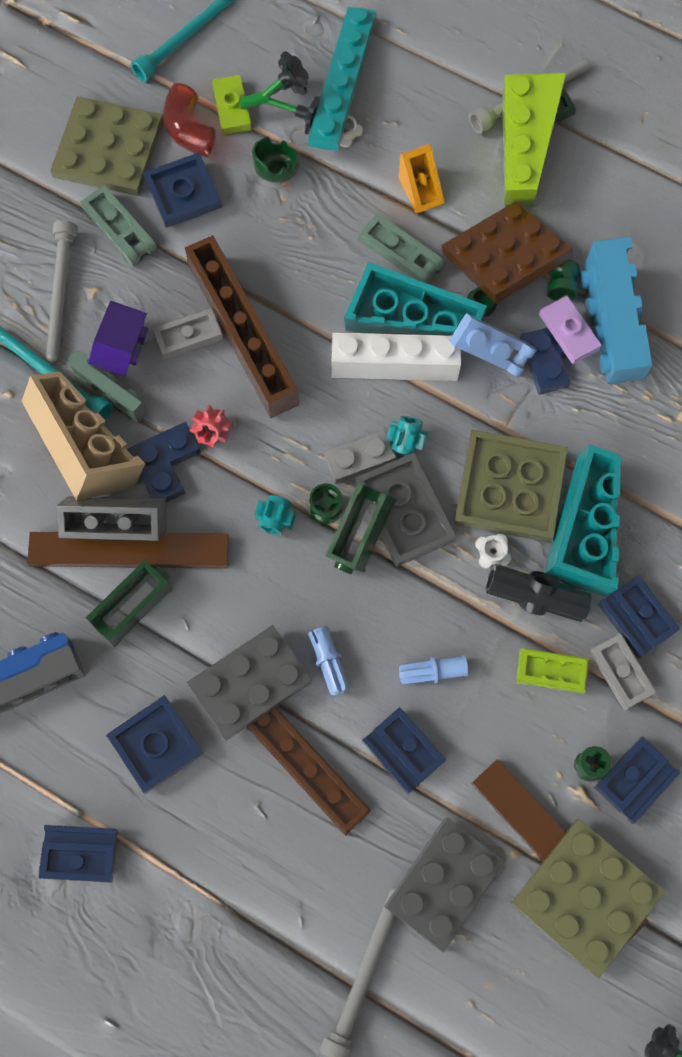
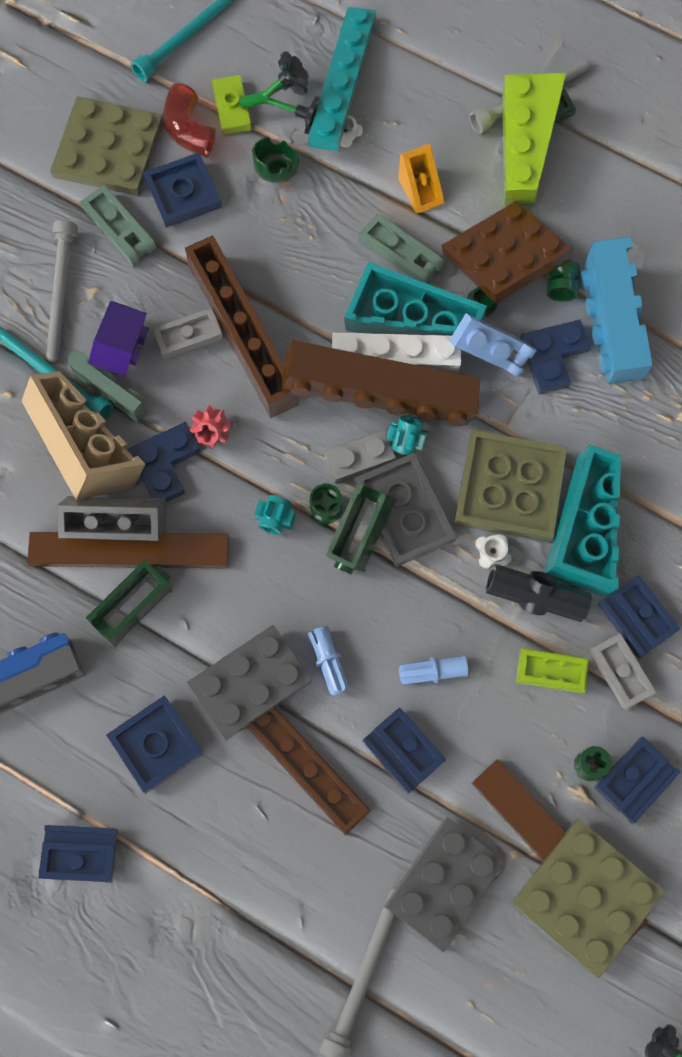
lavender plate [539,296,602,364] -> none
none -> reddish brown brick [281,340,480,426]

